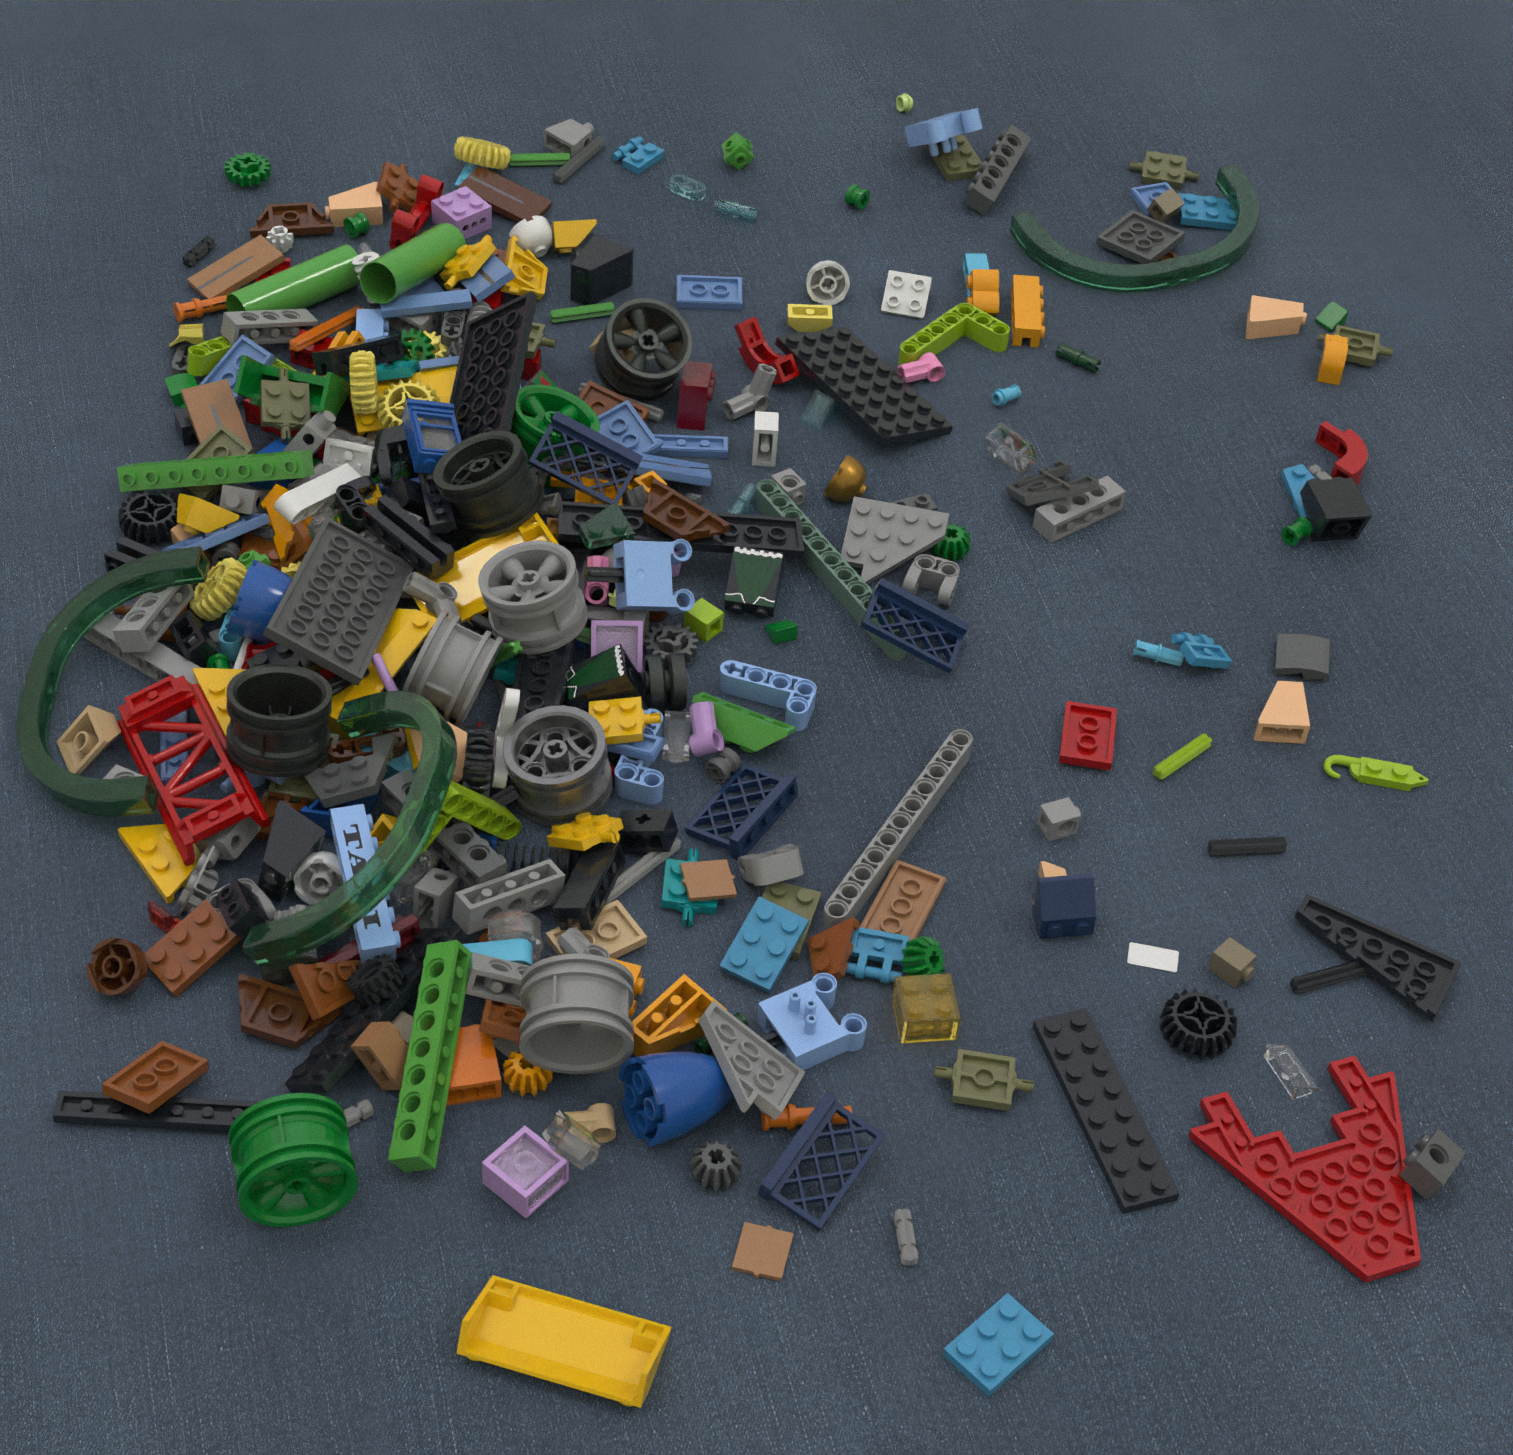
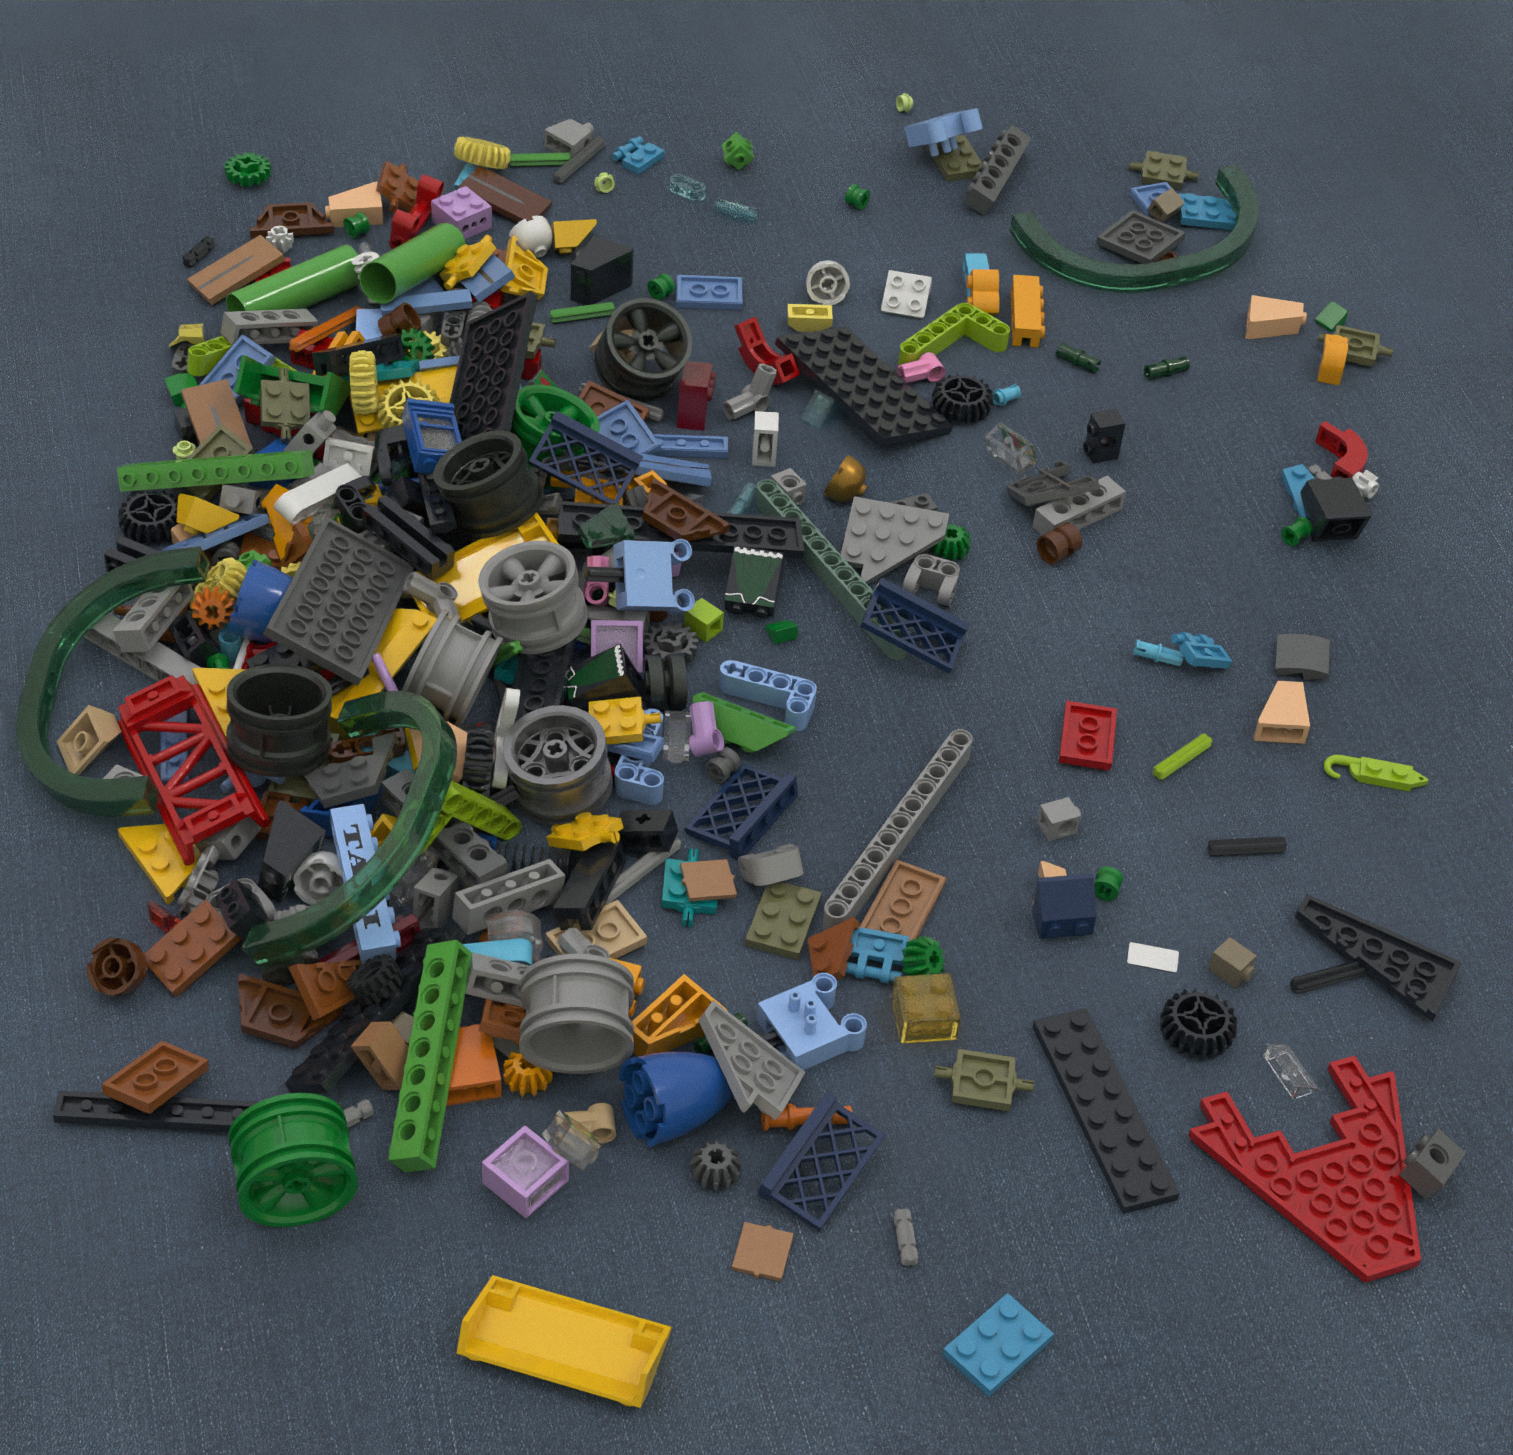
orange pin [173,295,227,323] -> none
dark azure plate [719,896,809,994] -> none
none -> yellowish green plate [173,441,196,460]
none -> orange gear [191,585,235,630]
none -> reddish brown wheel [378,302,421,336]
none -> yellowish green plate [594,172,615,193]
none -> green wheel [647,273,675,300]
none -> black gear [932,373,993,425]
none -> reddish brown wheel [1036,522,1083,565]
none -> black brick [1083,409,1126,464]
none -> green wheel [1094,866,1124,901]
none -> dark green pin [1144,356,1190,379]
none -> white gear [1352,470,1379,498]

